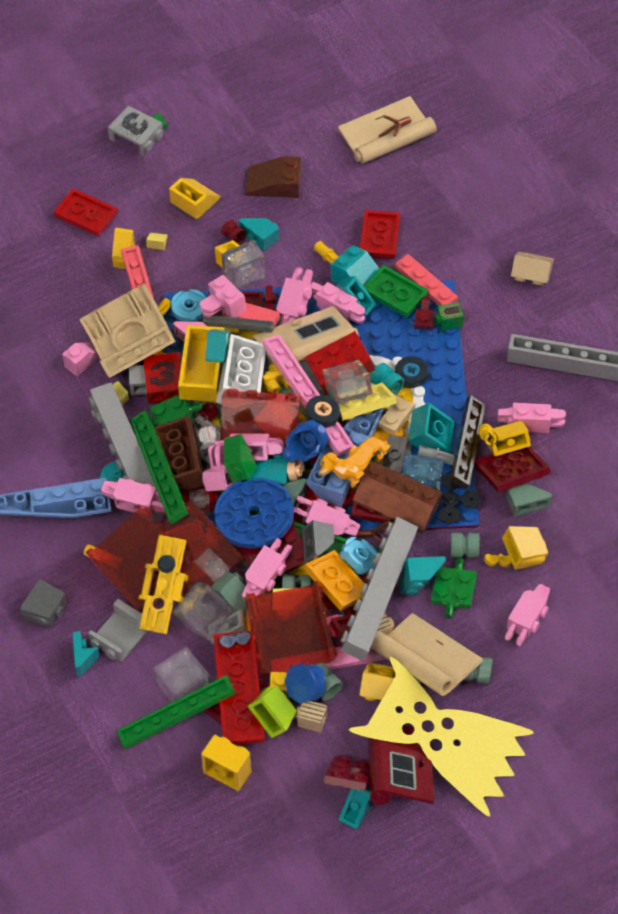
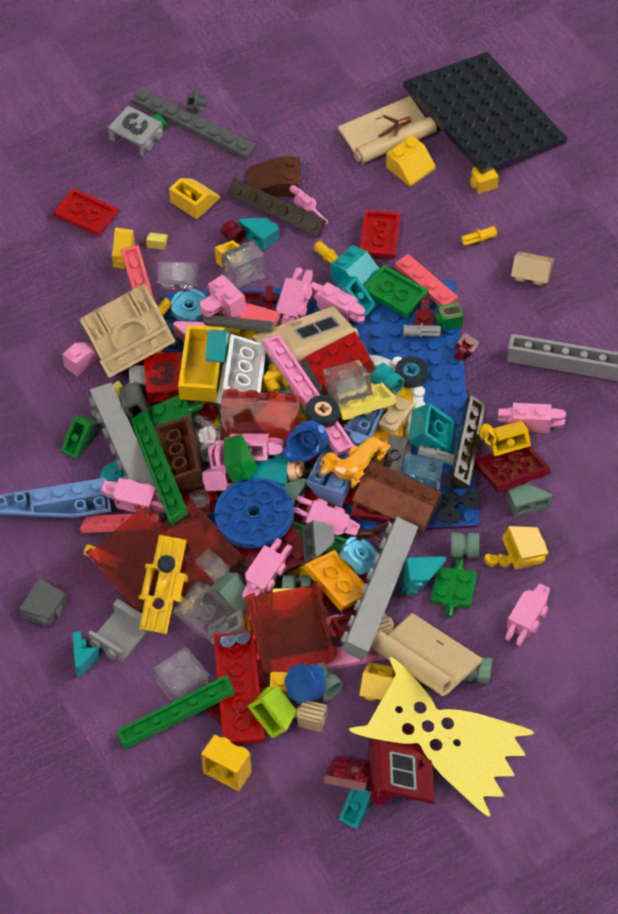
none -> green slope [61,415,99,459]
none -> coral tile [80,513,159,533]
none -> dark grey torso [120,381,152,421]
none -> dark grey plate [132,89,257,160]
none -> clear brick [158,262,199,290]
none -> dark grey gear [185,91,207,113]
none -> dark brown plate [227,178,327,237]
none -> bright pink piece [290,185,328,225]
none -> yellow slope [386,136,436,187]
none -> black plate [403,52,567,174]
none -> light grey axle [403,324,441,338]
none -> dark red plate [453,333,480,362]
none -> yellow axle [461,226,497,246]
none -> yellow slope [470,166,498,194]

